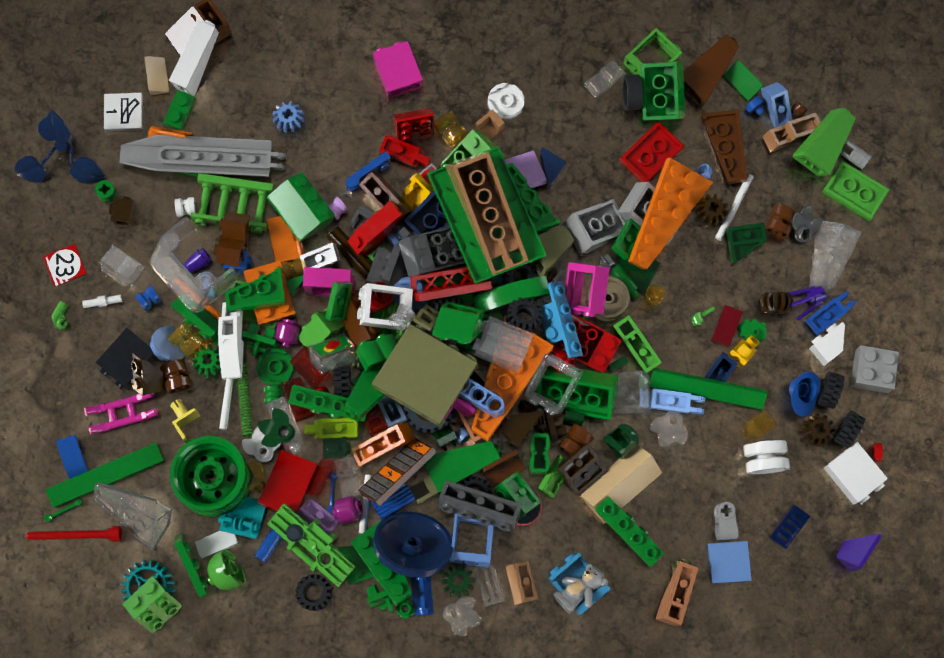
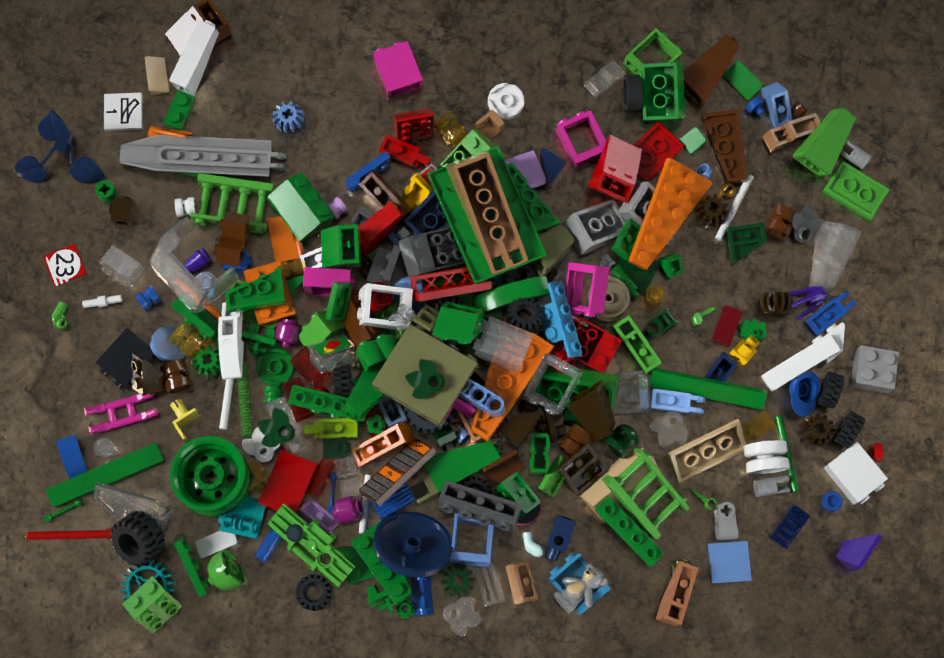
dark green tile [607,356,628,374] -> none
none -> clear wheel [93,438,117,460]
none -> black tyre [110,511,165,567]
none -> green slope [321,224,361,268]
none -> green plate [366,415,386,434]
none -> dark green plate [405,359,445,399]
none -> light aqua arm [523,532,546,557]
none -> dark blue torso [546,514,576,561]
none -> dark pink window [556,110,606,169]
none -> dark brown slope [567,380,616,442]
none -> slope [587,135,642,203]
none -> bright green fence [602,448,690,540]
none -> dark green piece [643,307,680,340]
none -> green slope [658,254,684,278]
none -> tan slope [665,419,746,483]
none -> slope [679,127,707,155]
none -> bright green hand [691,489,717,510]
none -> pearl gold hinge [720,183,736,199]
none -> light grey hinge [753,475,791,497]
none -> white slope [761,334,840,392]
none -> green bar [774,415,800,493]
none -> blue tile [822,492,843,512]

